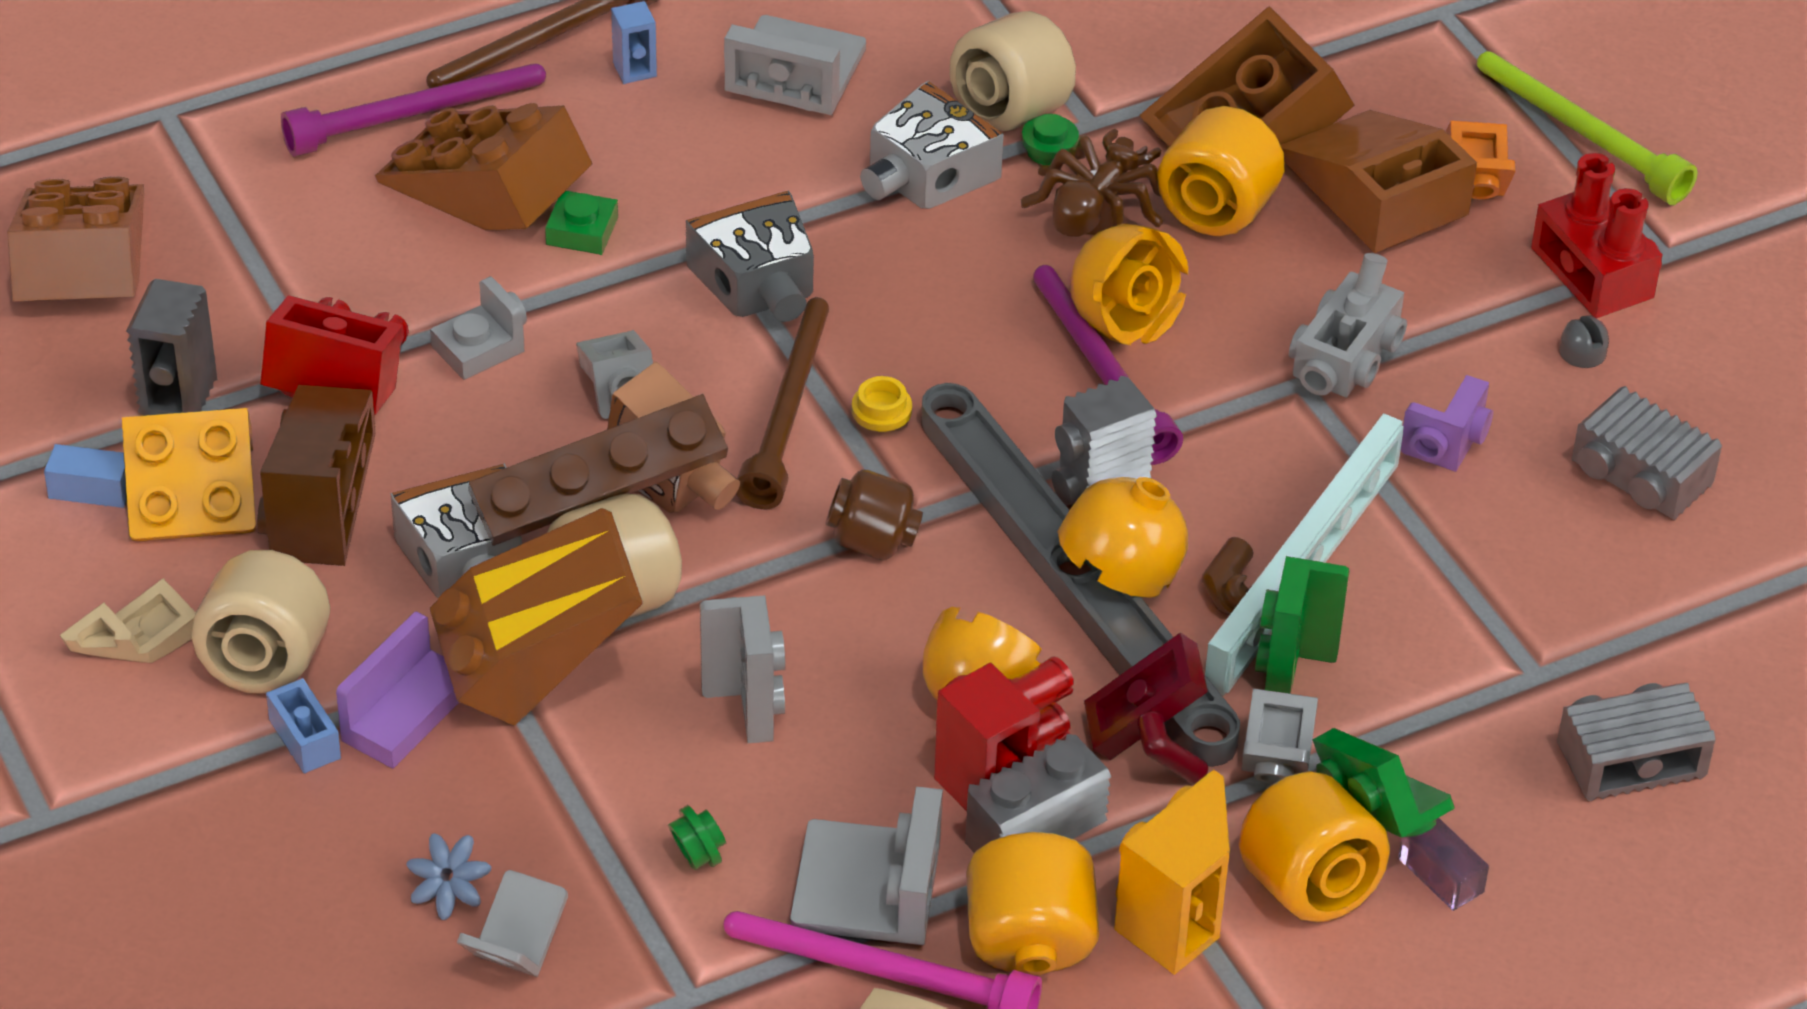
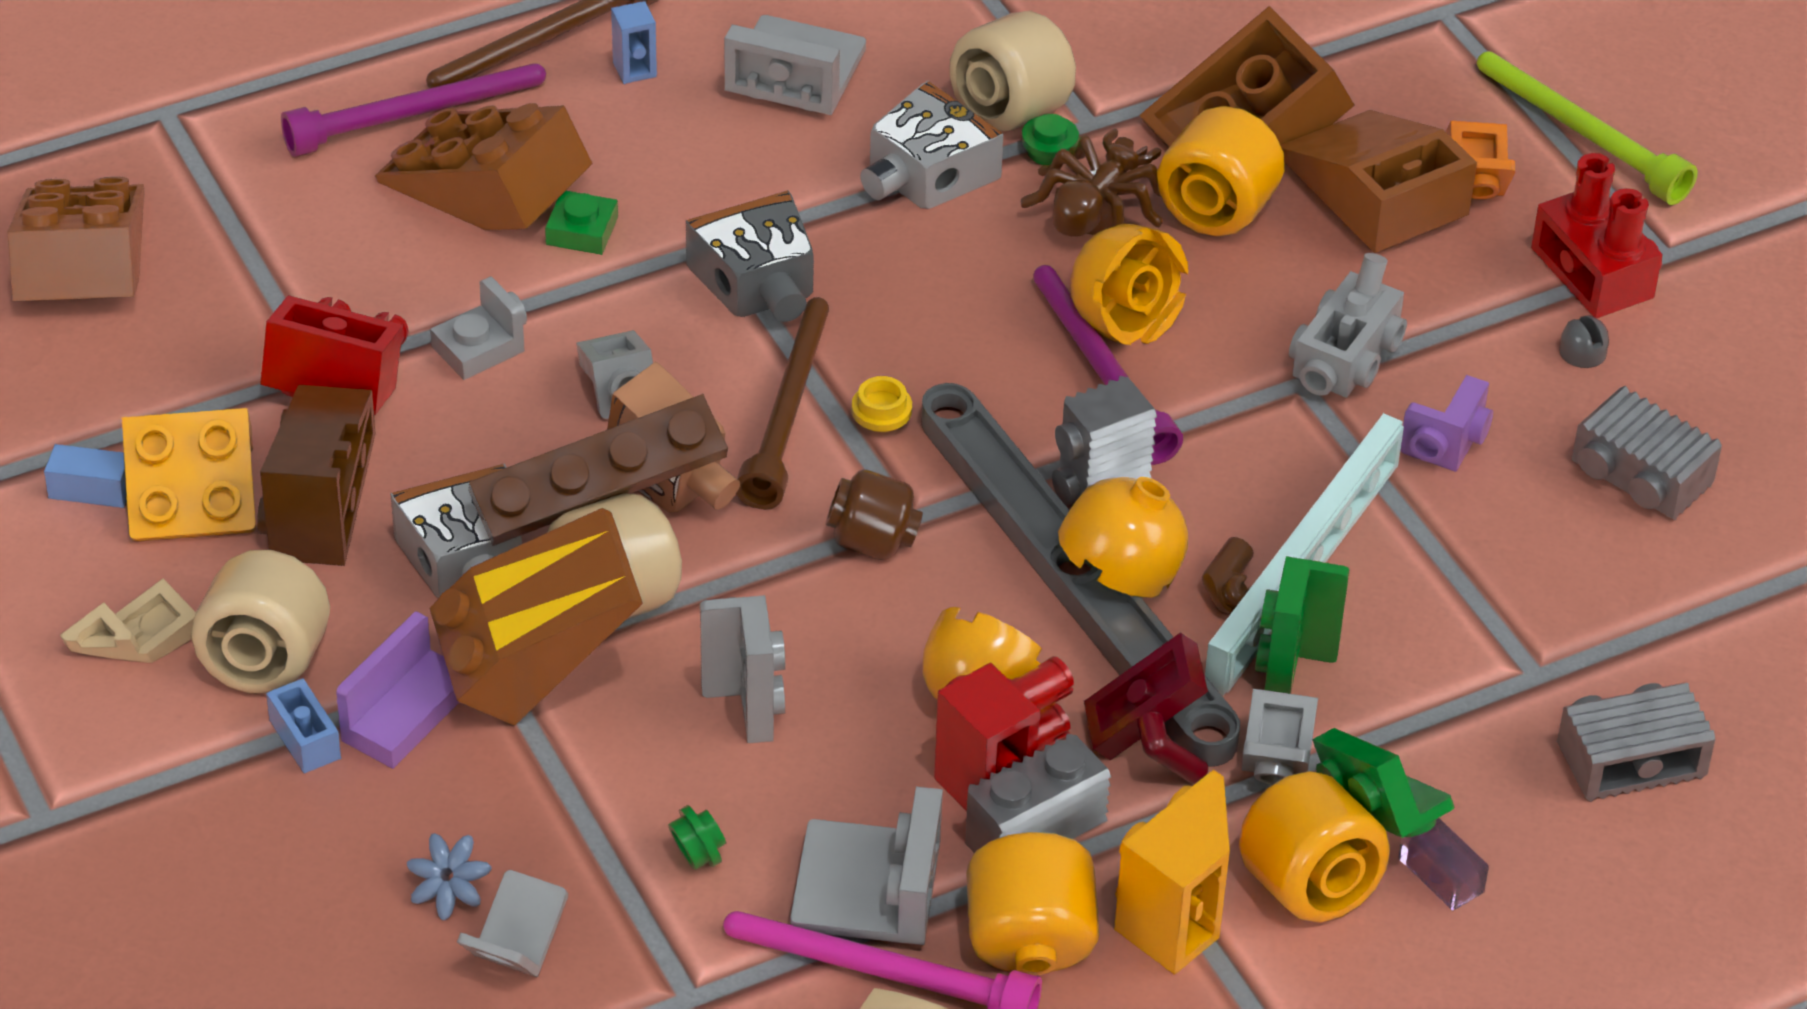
flat silver brick [126,279,218,416] -> none

